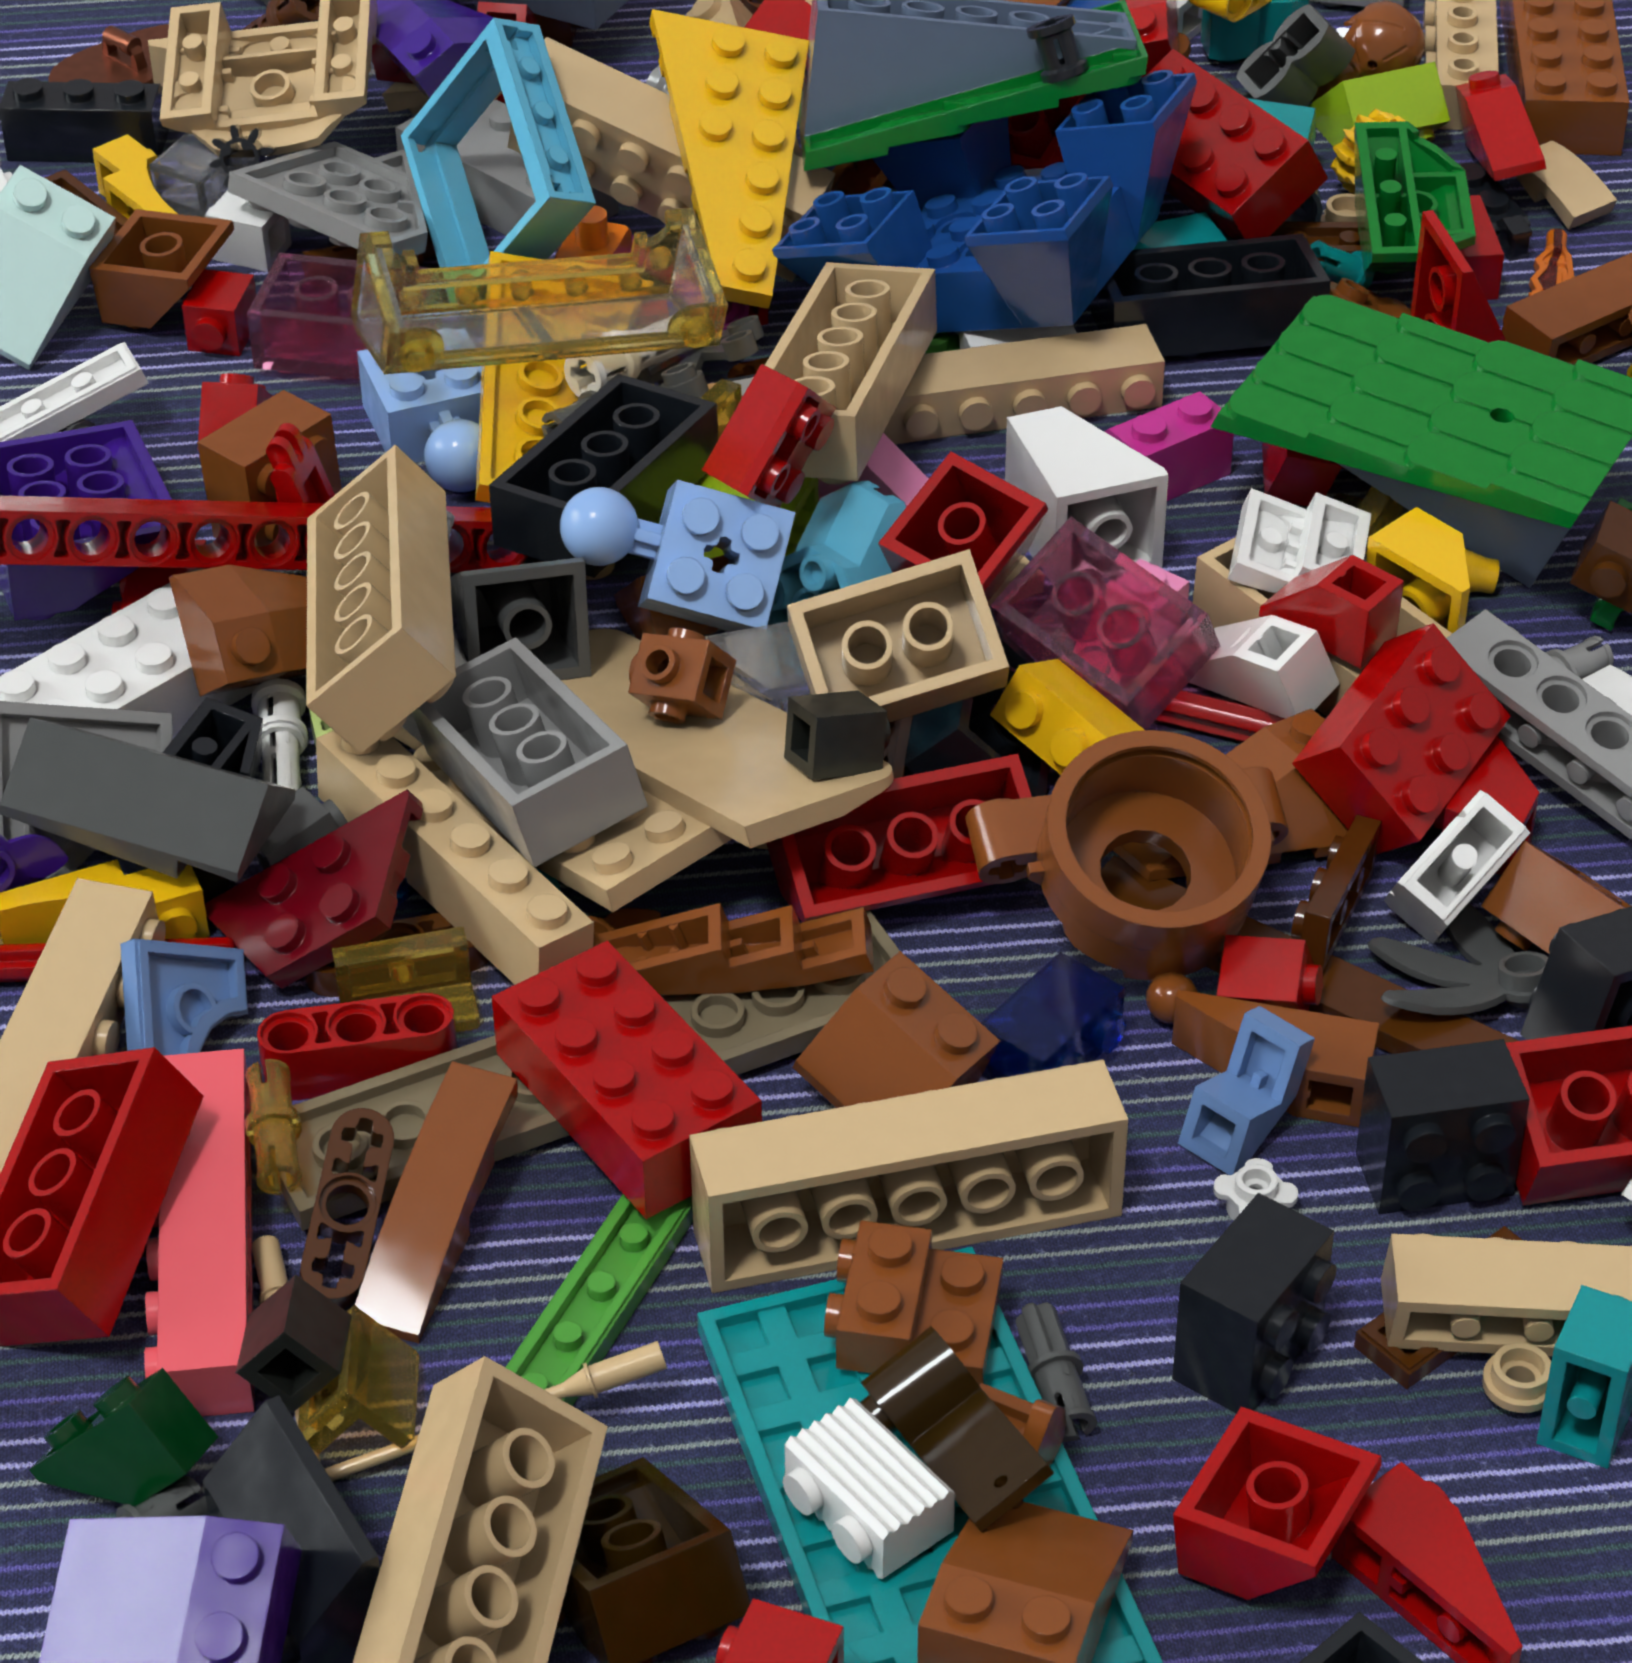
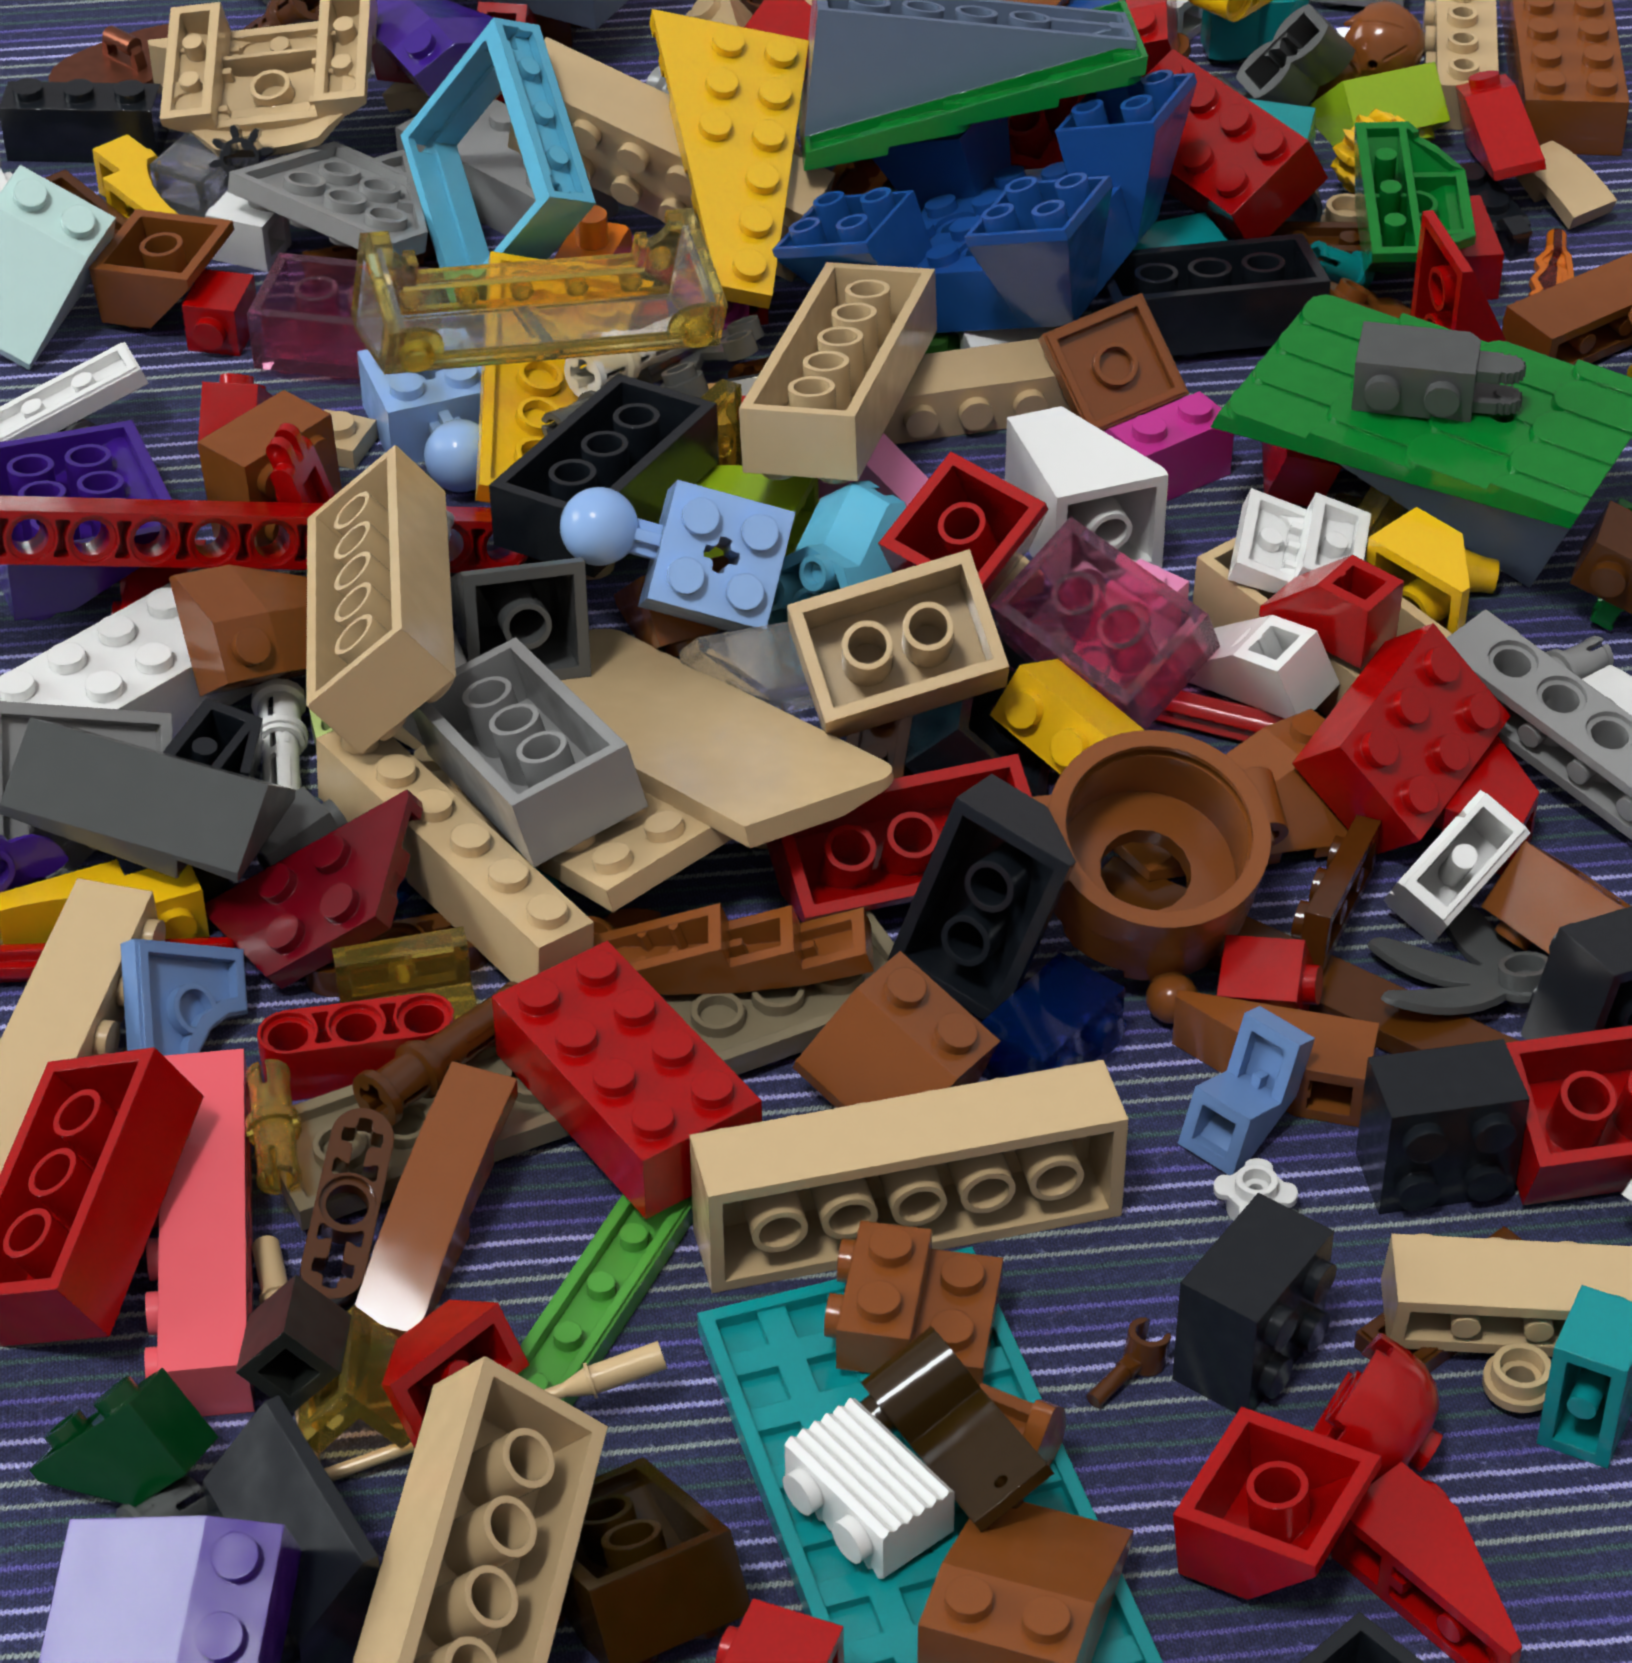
dark orange brick [628,628,736,724] -> none
red slope [702,364,836,508] -> none
pearl dark grey brick [784,690,891,780] -> none
dark grey axle [1015,1302,1097,1442] -> none
black bush [1026,14,1089,84] -> none
none -> tan plate [324,409,378,470]
none -> reddish brown pin [352,981,518,1126]
none -> red slope [382,1299,530,1448]
none -> black slope [887,774,1076,1029]
none -> dark orange tile [1038,293,1189,431]
none -> reddish brown hand [1086,1317,1171,1408]
none -> red cylinder [1312,1333,1443,1484]
none -> dark grey hinge [1351,321,1526,423]

